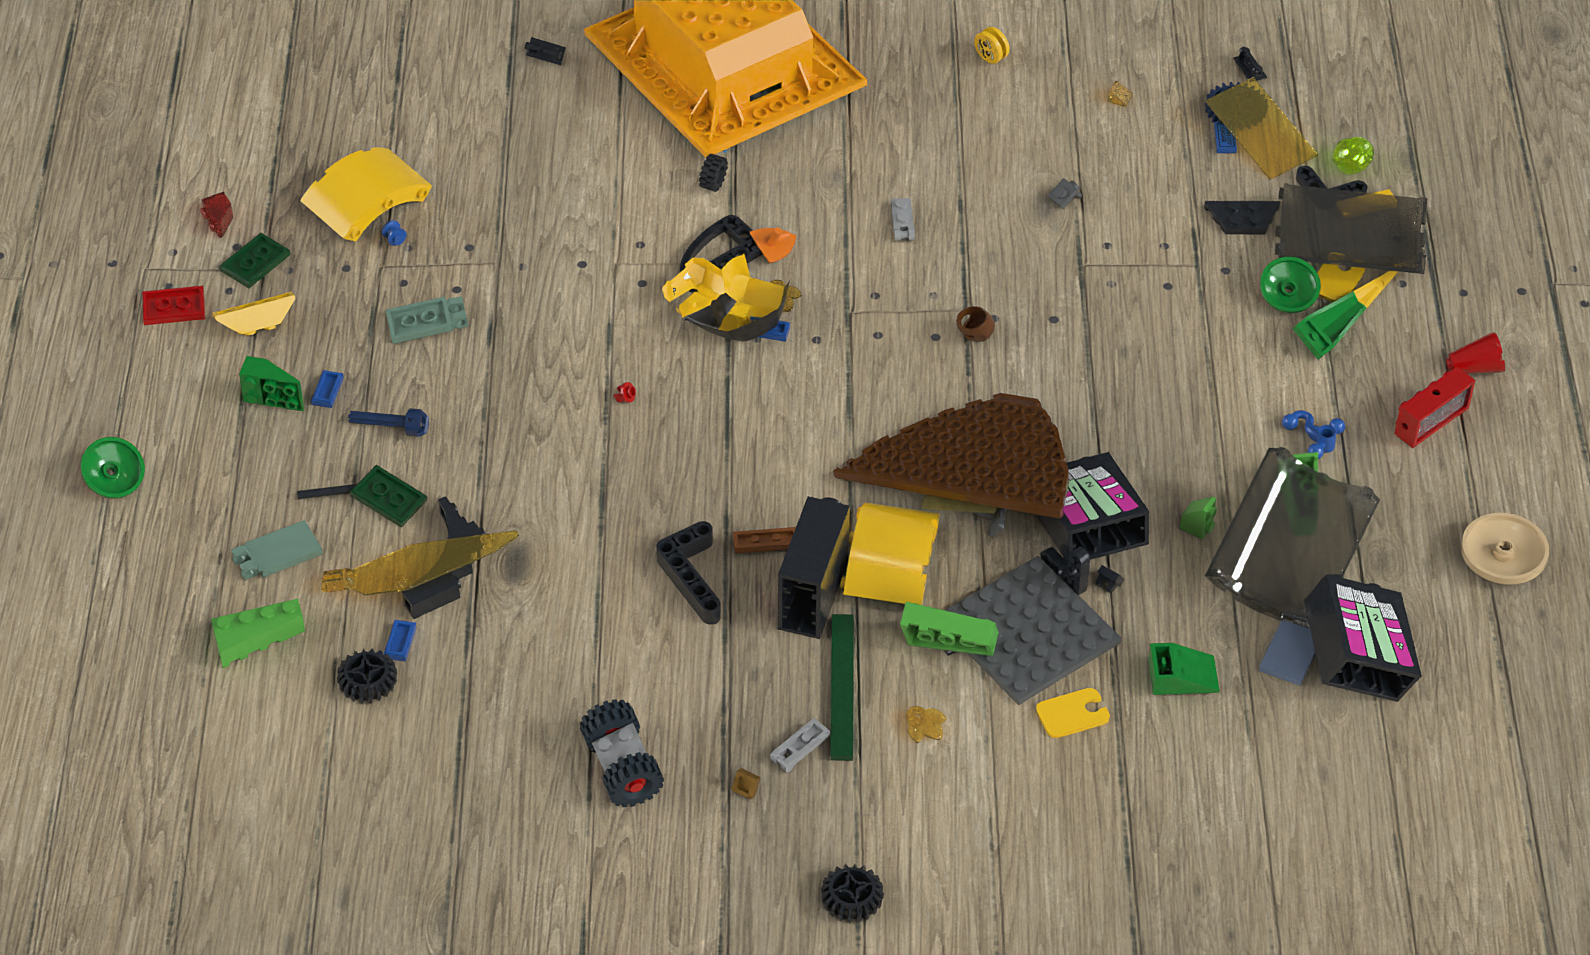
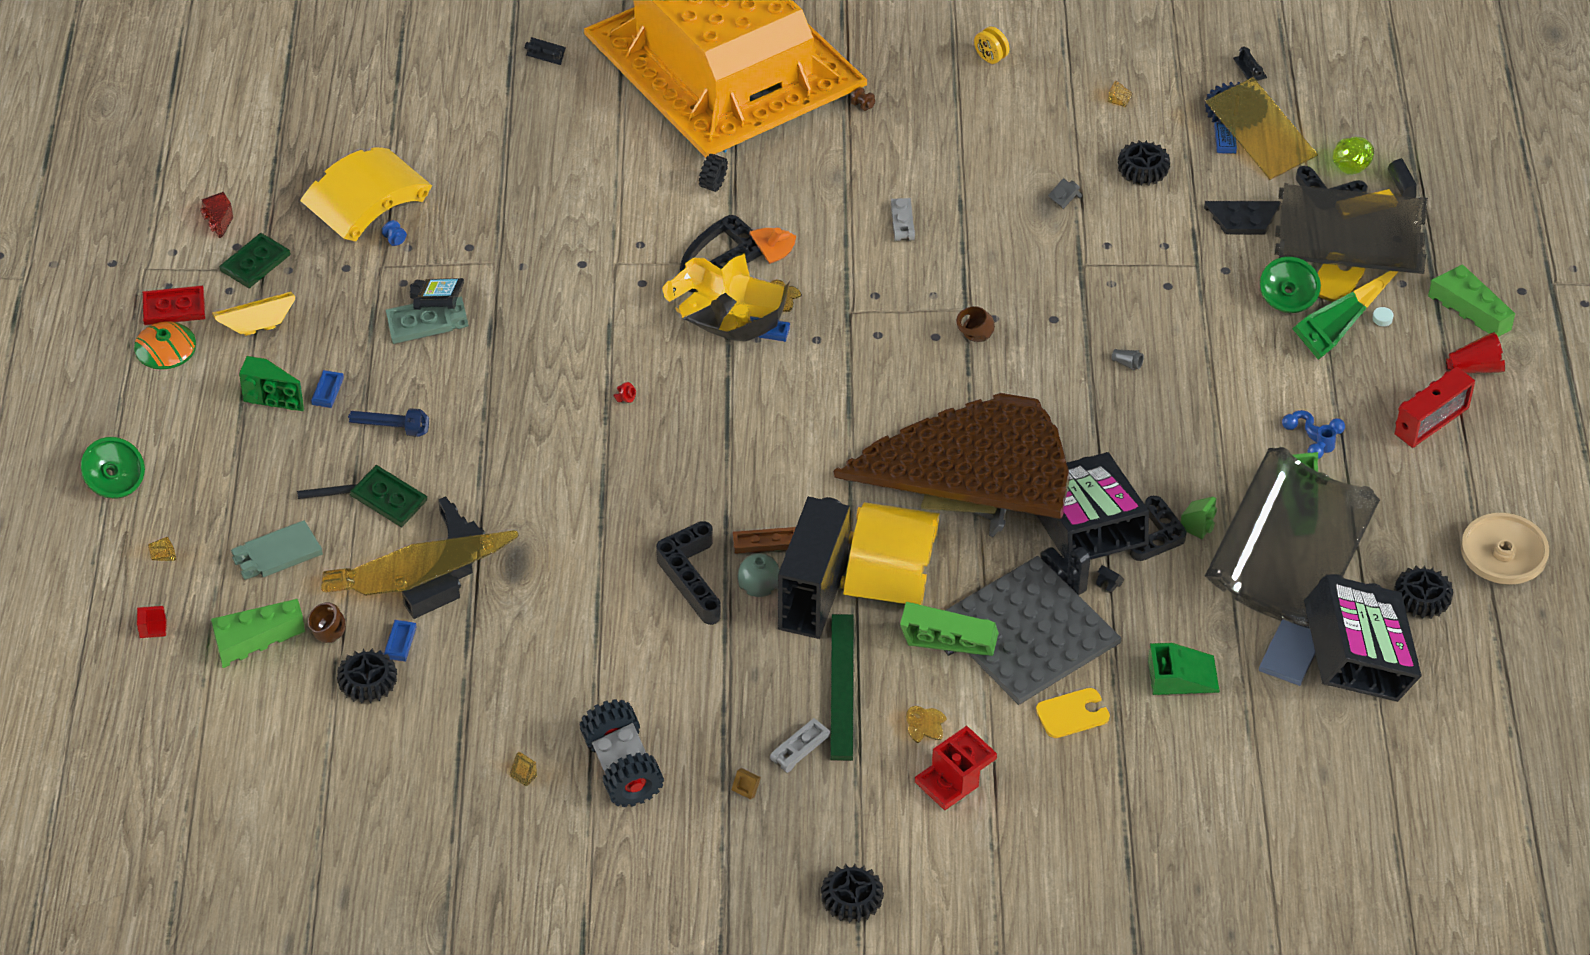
none -> dish [134,322,196,369]
none -> red panel [137,606,167,638]
none -> clear yellow slope [148,537,176,561]
none -> reddish brown helmet [308,602,346,643]
none -> black piece [410,278,464,310]
none -> clear yellow slope [510,752,537,786]
none -> sand green cylinder [738,553,780,597]
none -> reddish brown wheel [851,87,875,111]
none -> red bracket [914,725,997,811]
none -> dark grey cone [1112,349,1144,370]
none -> black gear [1117,140,1170,186]
none -> black beam [1130,495,1187,561]
none -> light aqua piece [1372,307,1394,326]
none -> black brick [1388,158,1417,200]
none -> black gear [1394,565,1454,619]
none -> bright green wedge [1428,264,1515,337]

